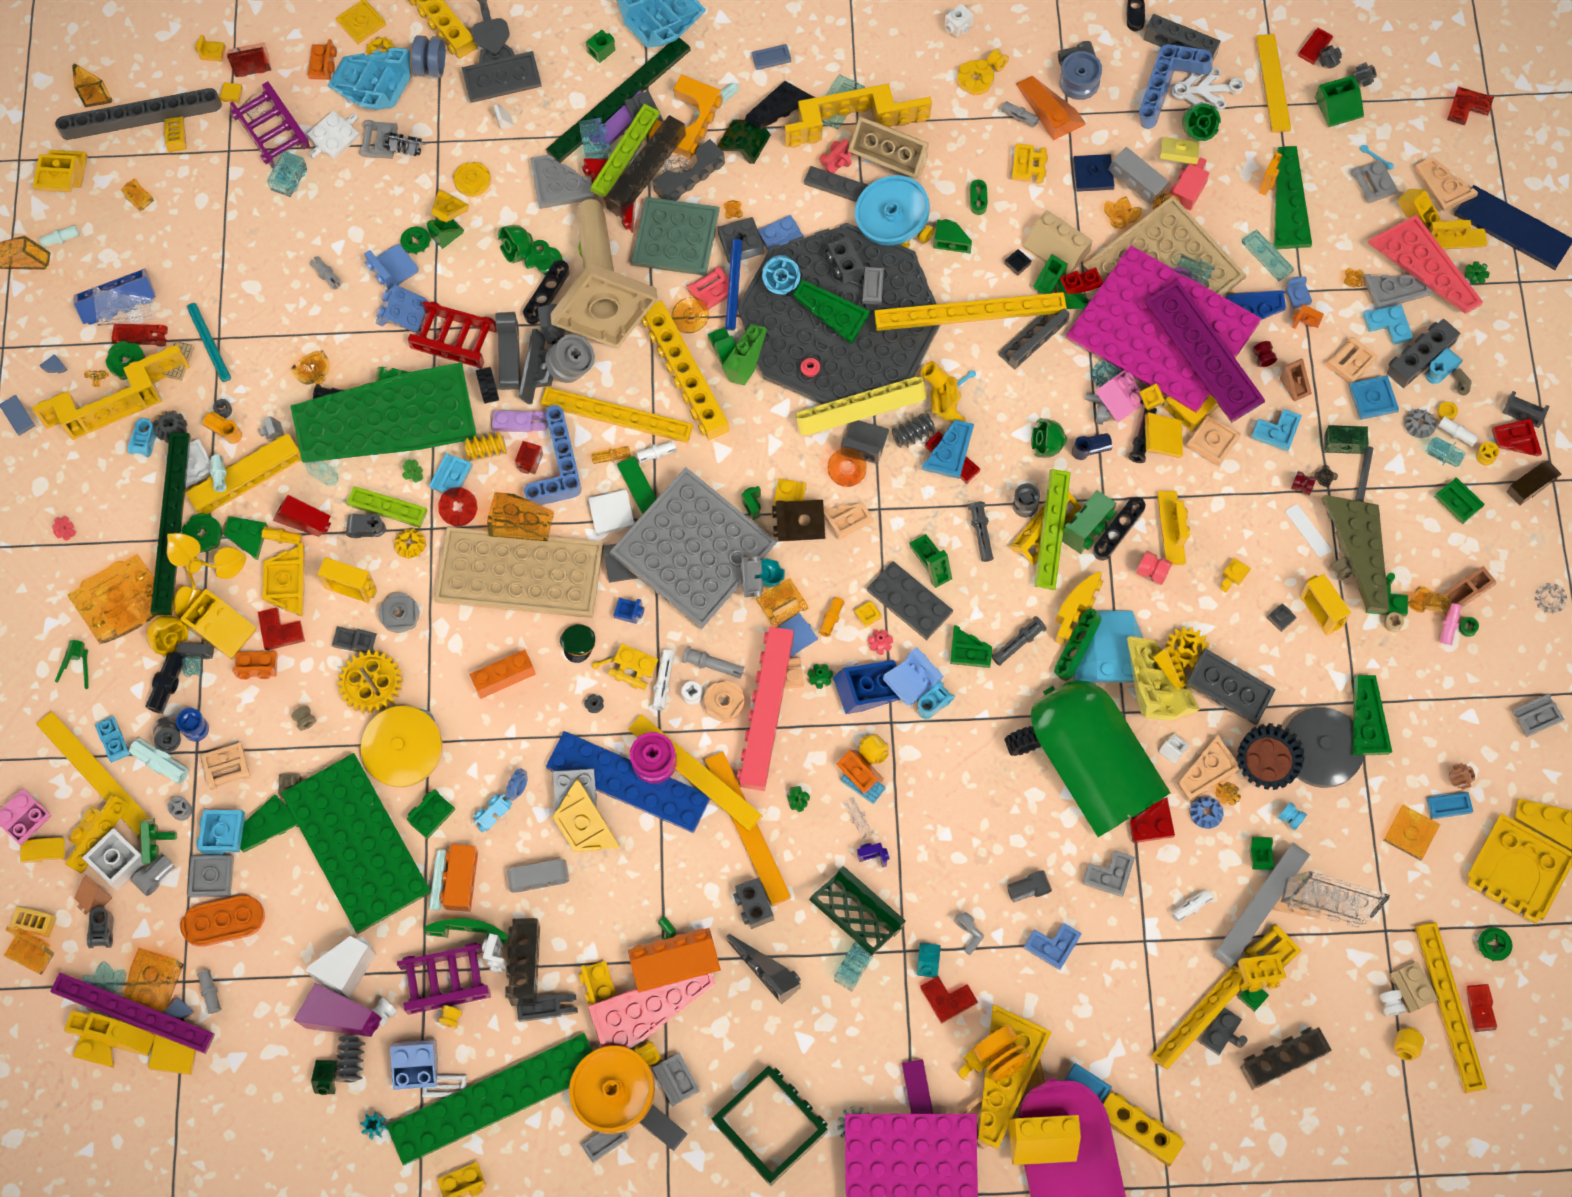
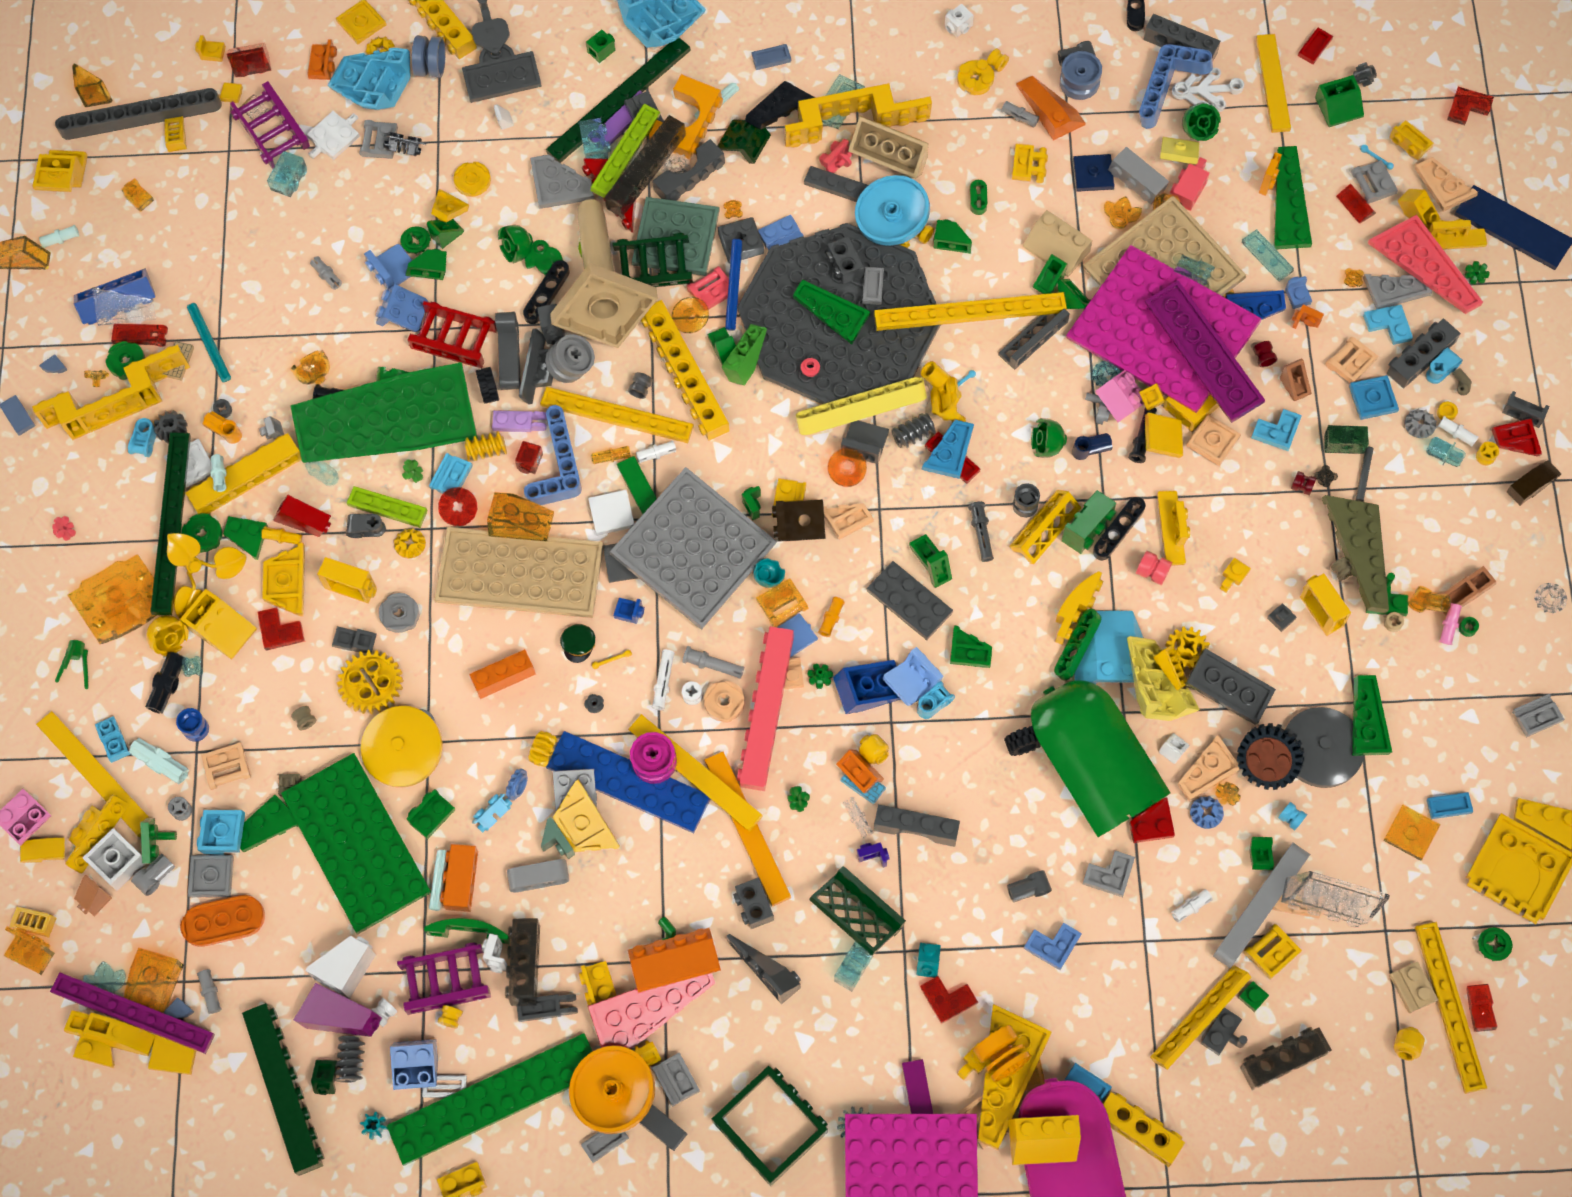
dark grey piece [87,907,114,949] -> none
dark grey wheel [153,717,181,752] -> none
dark grey beam [175,643,214,659] -> none
orange bracket [232,651,278,680] -> none
yellow plate [608,643,659,690] -> none
light grey hinge [740,556,763,598] -> none
medium azure cylinder [762,255,800,294] -> none
yellow tile [854,600,882,628] -> none
coral plant [868,630,893,655] -> none
light grey plate [954,912,984,955] -> none
dark grey pin [992,616,1047,666] -> none
black plate [1004,249,1032,276] -> none
lime plate [1034,469,1071,590] -> none
red slope [1060,267,1103,294] -> none
yellow bracket [1238,954,1287,992] -> none
white sticker [1285,504,1332,558] -> none
dark grey gear [1318,45,1342,69] -> none
white wheel [1379,990,1406,1017] -> none
green plate [1435,477,1485,524] -> none
nougat gear [1449,763,1475,790] -> none
none -> dark green brick [242,1003,325,1176]
none -> green slope [405,249,447,280]
none -> yellow gear [528,731,557,767]
none -> sand green slope [541,817,575,859]
none -> dark green fence [612,233,693,288]
none -> flat silver wheel [628,372,653,399]
none -> dark grey arch [874,804,960,847]
none -> clear red slope [1336,183,1376,224]
none -> yellow bracket [1389,120,1434,160]

